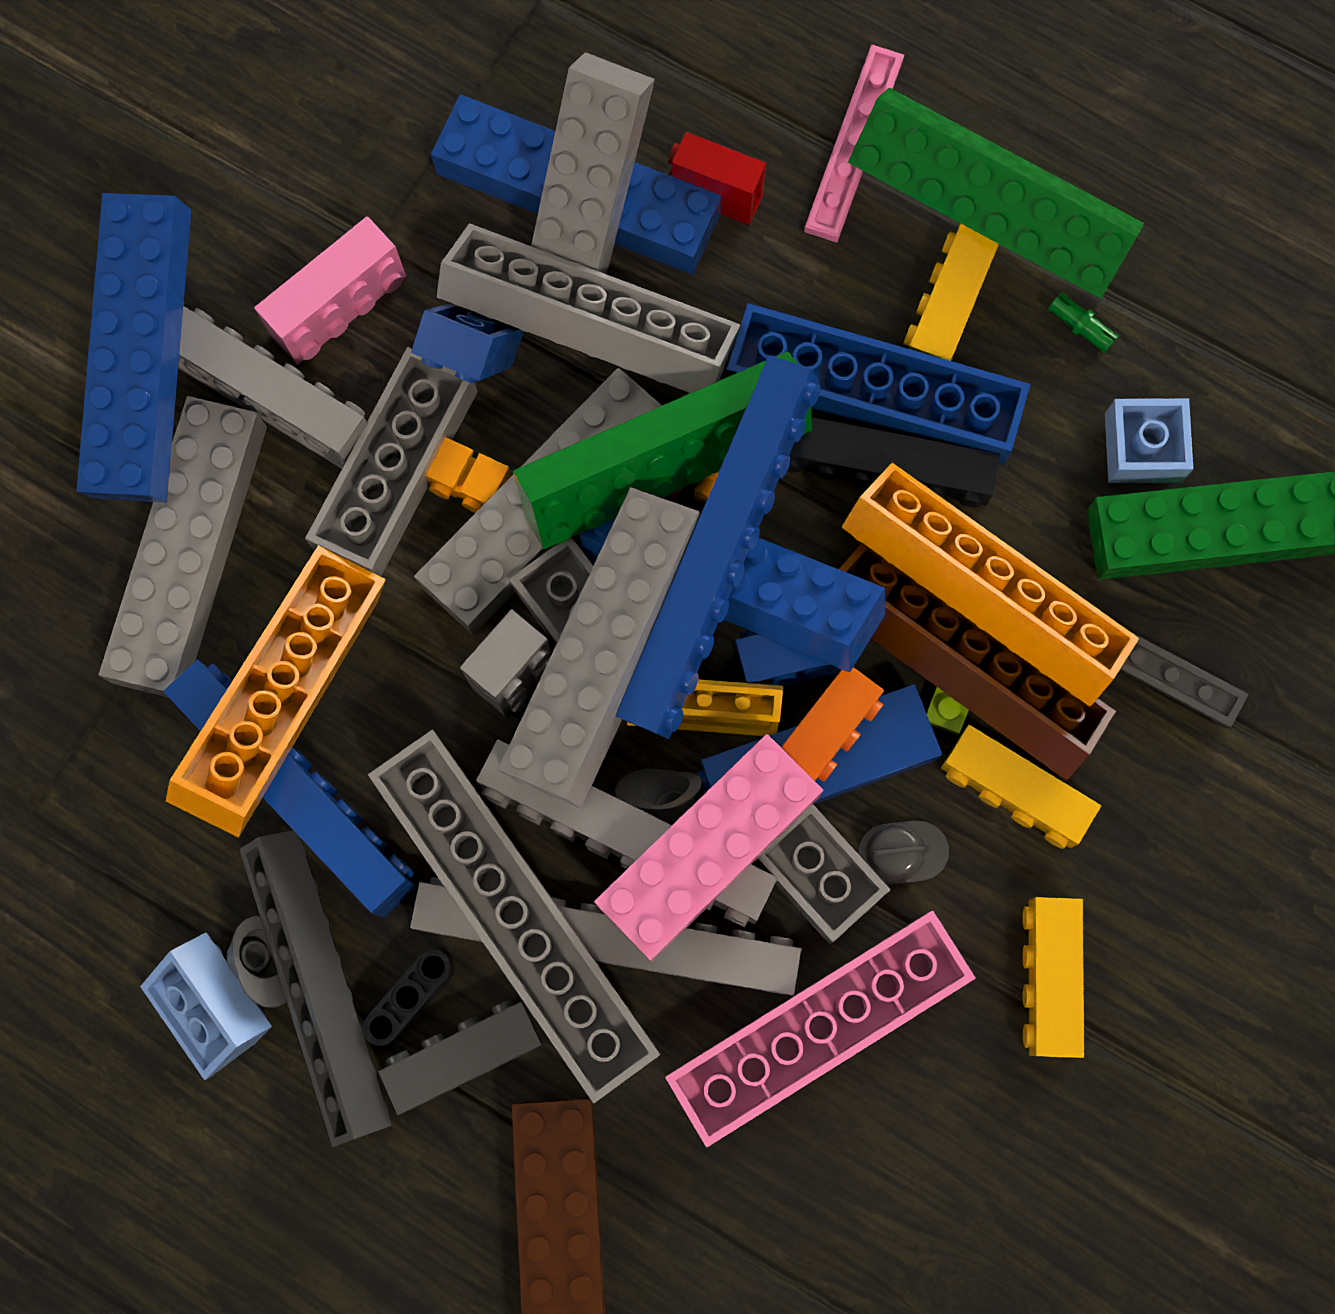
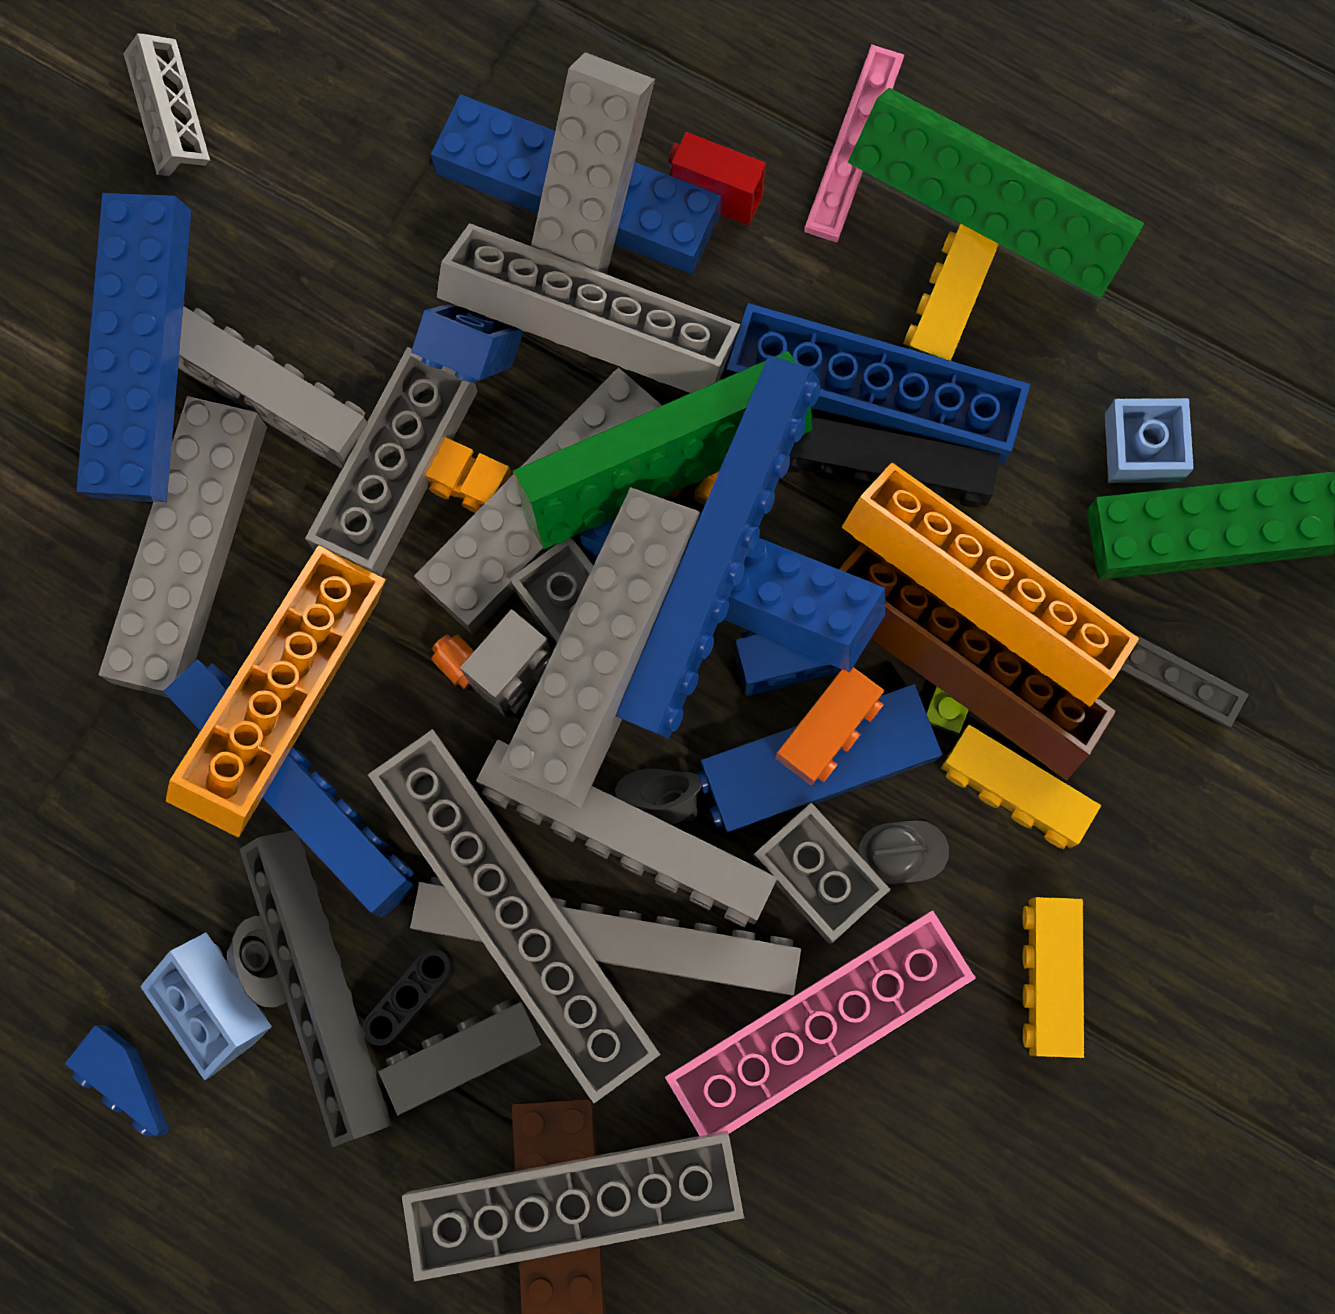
bright pink brick [254,216,406,365] -> none
bright pink brick [594,734,824,962] -> none
yellow slope [627,679,783,736] -> none
green pin [1048,292,1119,354] -> none
none -> blue slope [65,1025,170,1137]
none -> light grey fence [123,33,210,176]
none -> light grey brick [402,1131,744,1282]
none -> orange brick [431,634,474,690]

